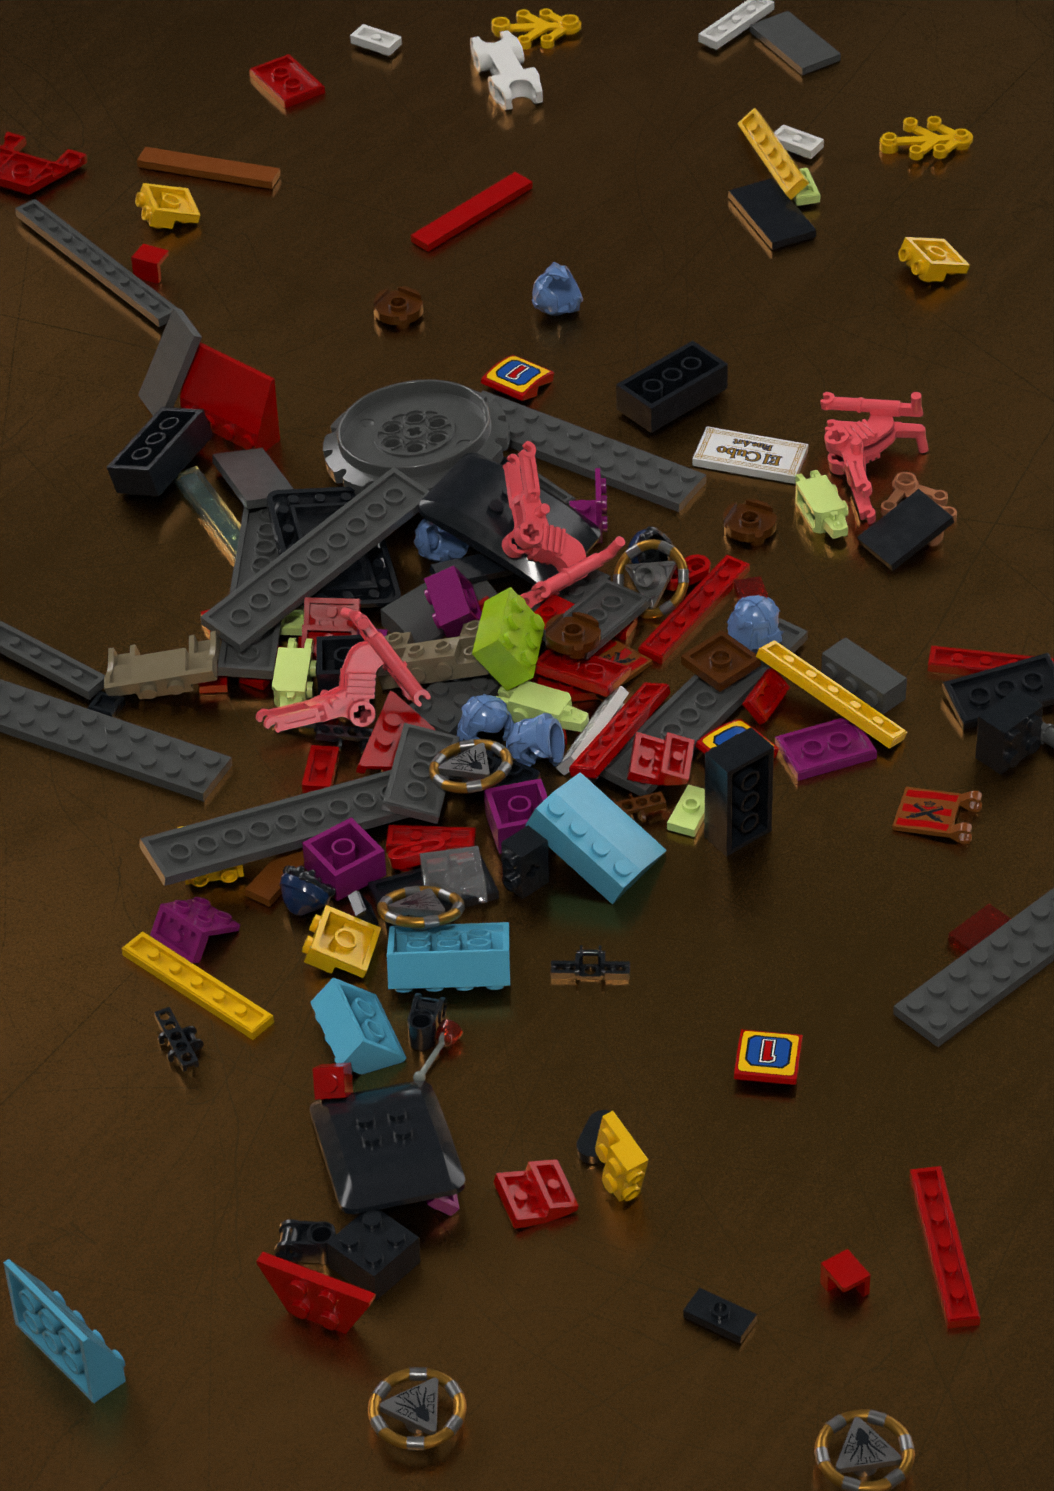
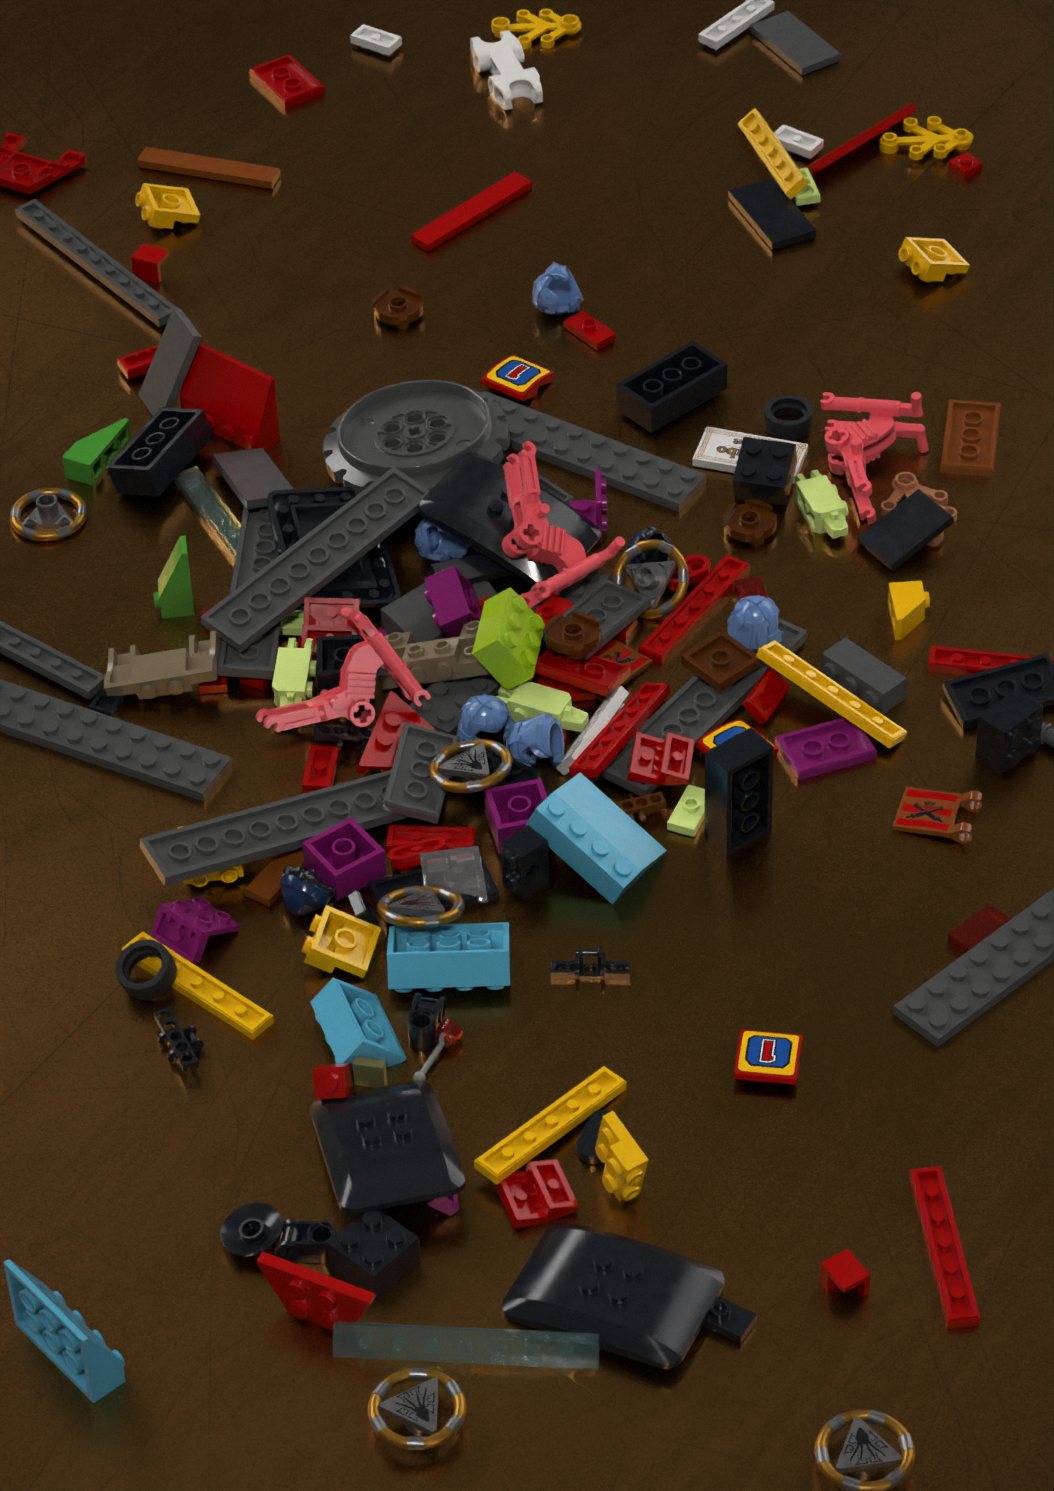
none -> flat silver piece [10,488,87,541]
none -> bright green slope [62,418,132,486]
none -> black tyre [115,940,177,1000]
none -> red plate [117,344,159,379]
none -> bright green slope [153,535,195,619]
none -> black dish [221,1202,283,1257]
none -> clear light blue tile [333,1321,600,1369]
none -> olive tile [353,1056,387,1088]
none -> yellow tile [474,1066,627,1185]
none -> black wedge [502,1222,725,1369]
none -> red plate [564,310,616,350]
none -> black brick [732,437,797,506]
none -> black tyre [764,395,813,441]
none -> red tile [804,103,917,175]
none -> yellow slope [888,581,930,640]
none -> dark orange tile [940,399,1001,477]
none -> red plate [948,152,983,180]

